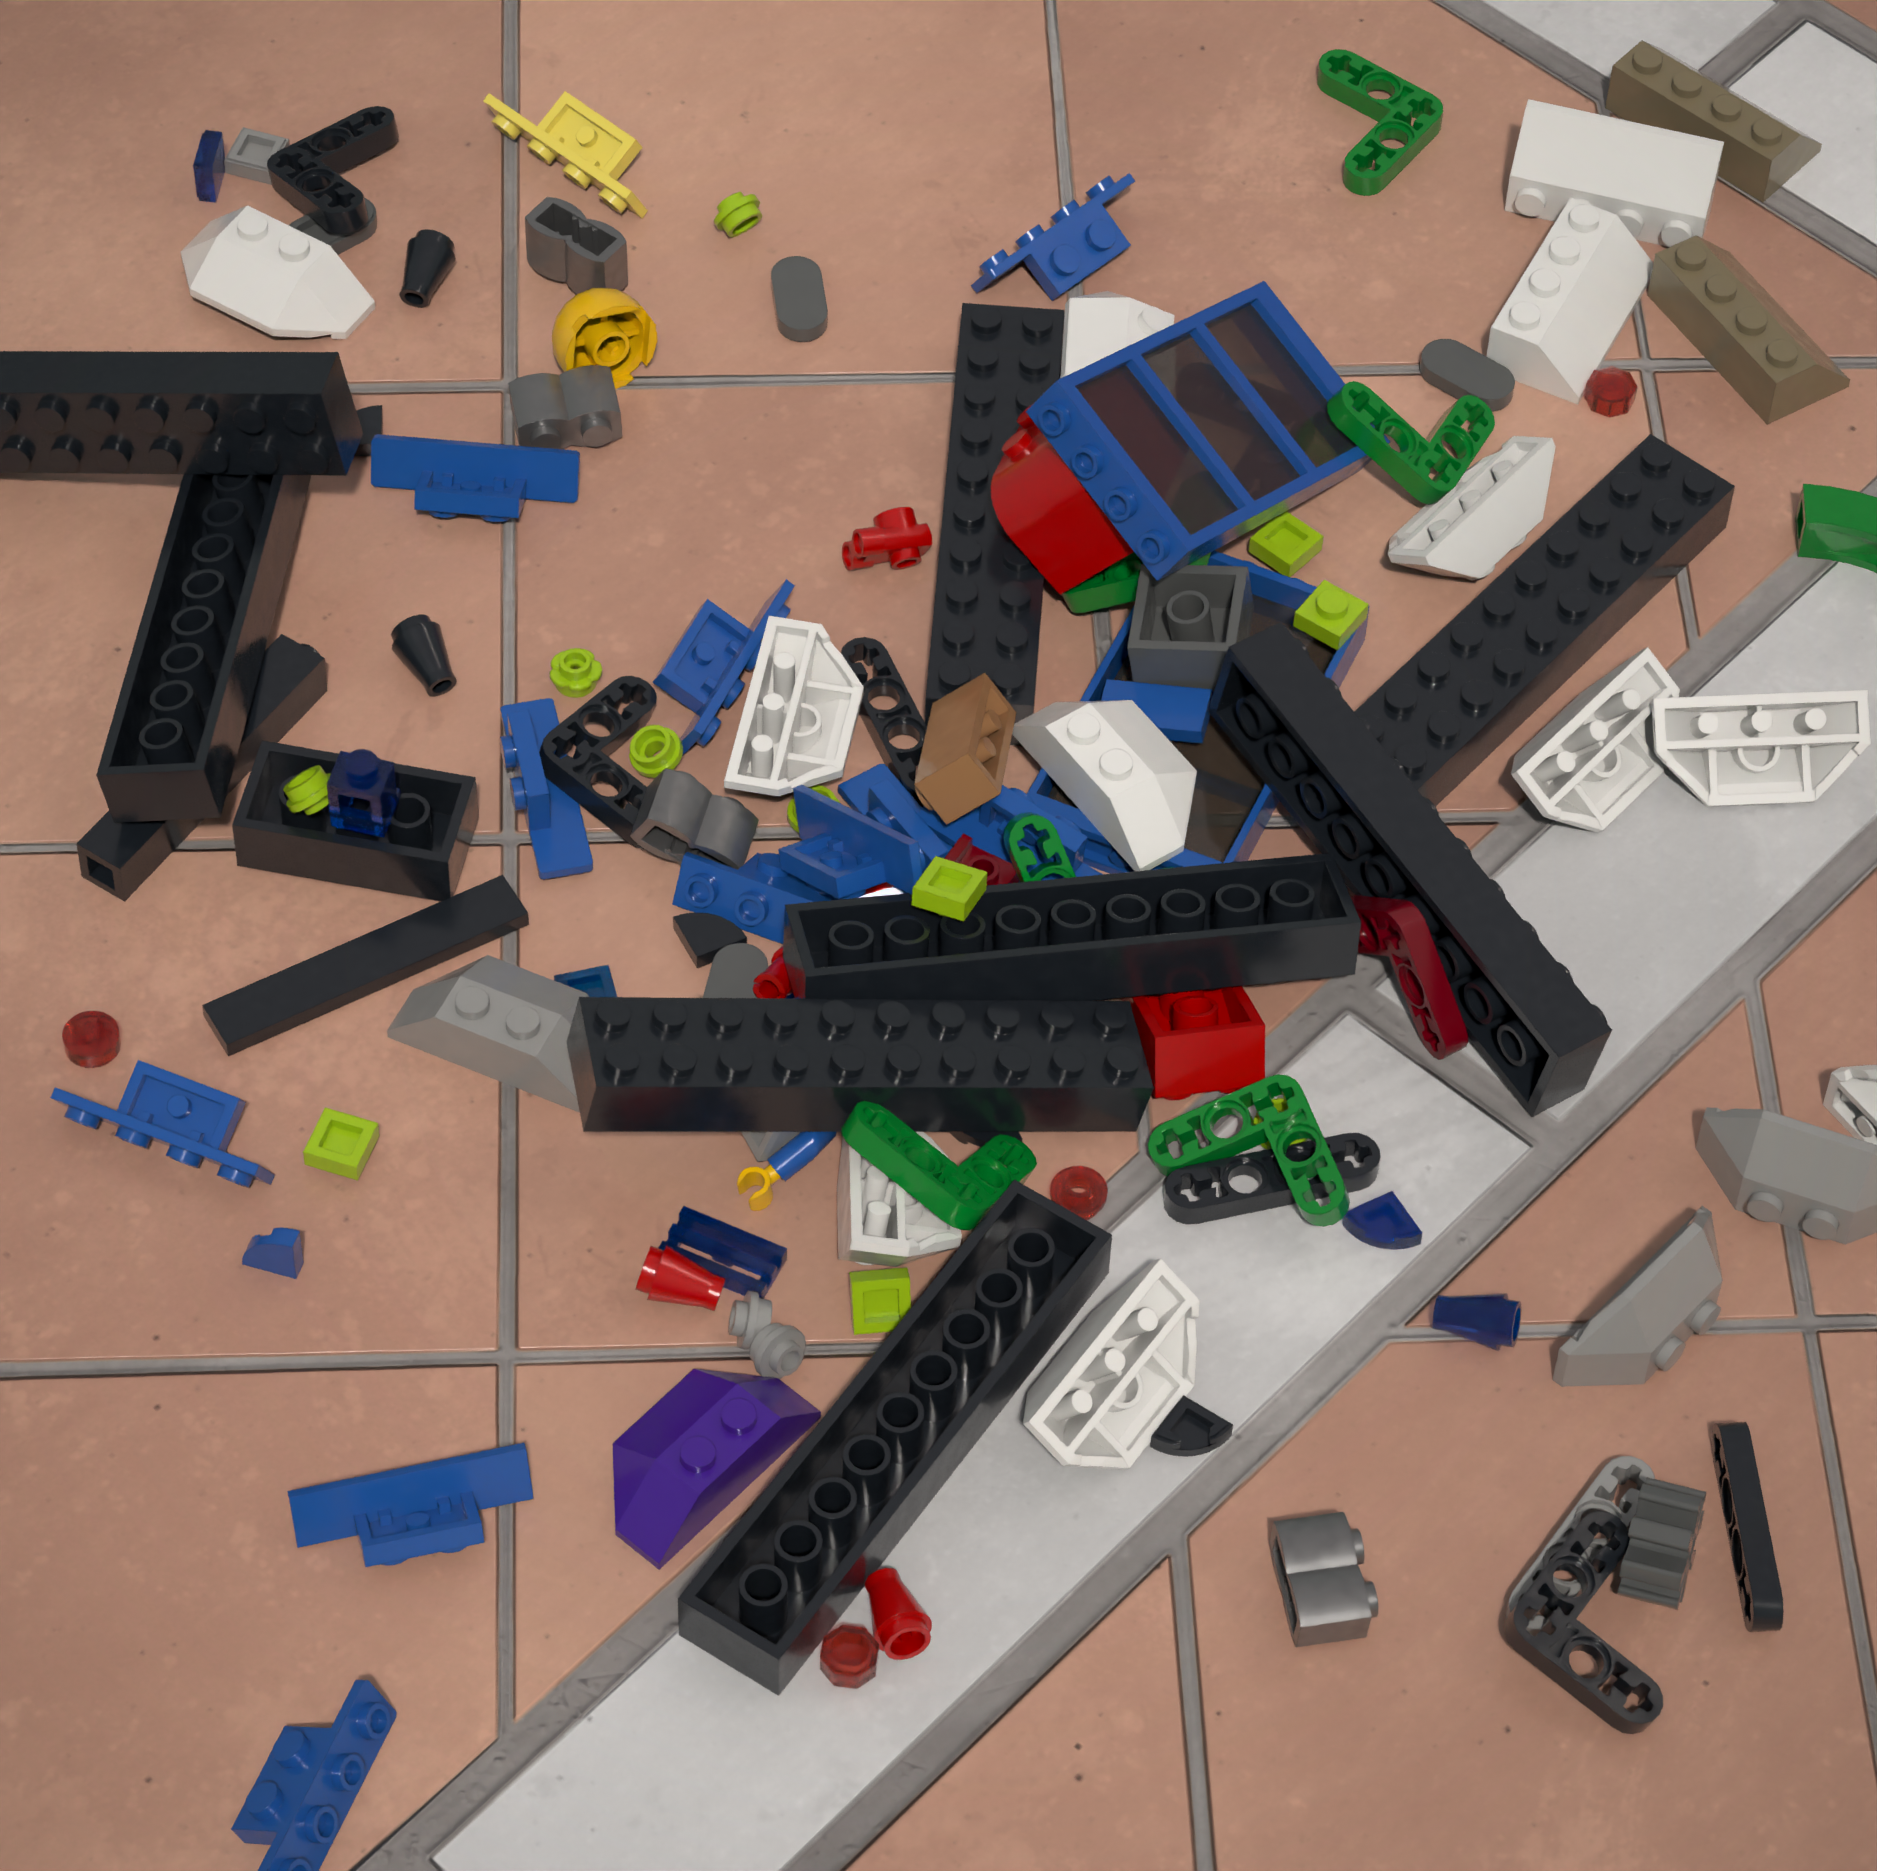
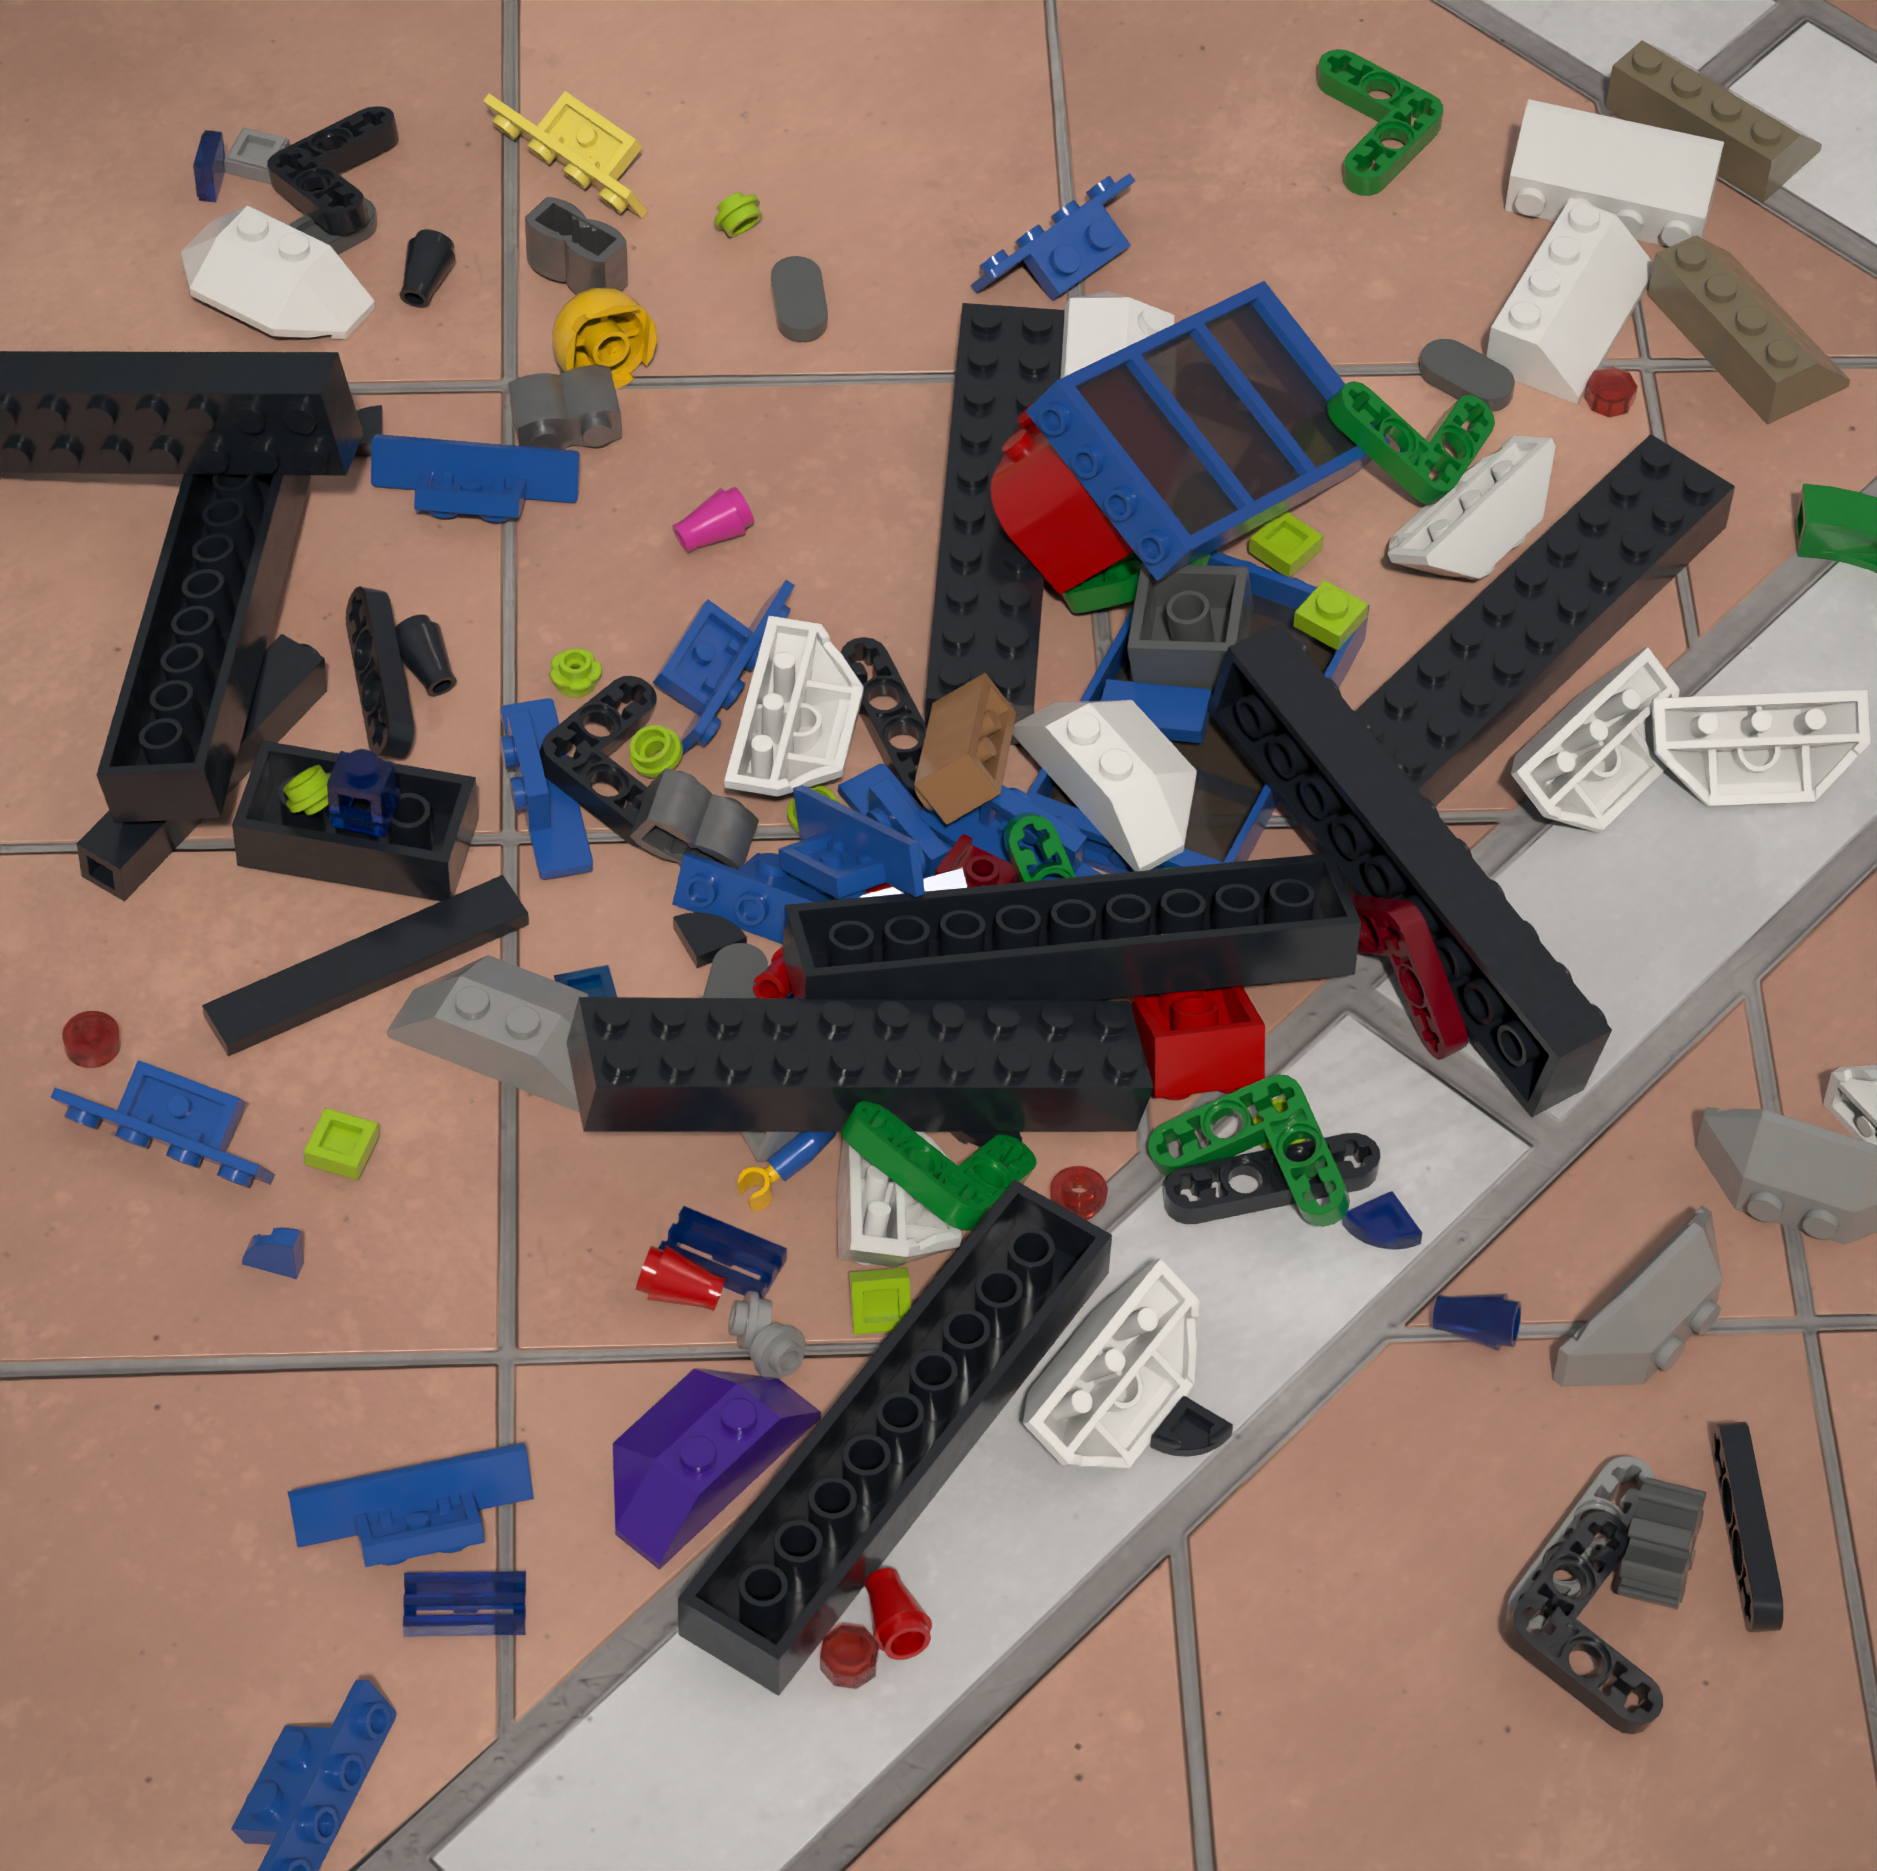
red plate [842,507,933,570] -> none
lime plate [912,856,987,921] -> none
flat silver brick [1269,1512,1378,1647] -> none
none -> black beam [345,586,414,761]
none -> clear blue tile [403,1571,526,1637]
none -> dark pink cone [672,487,754,553]

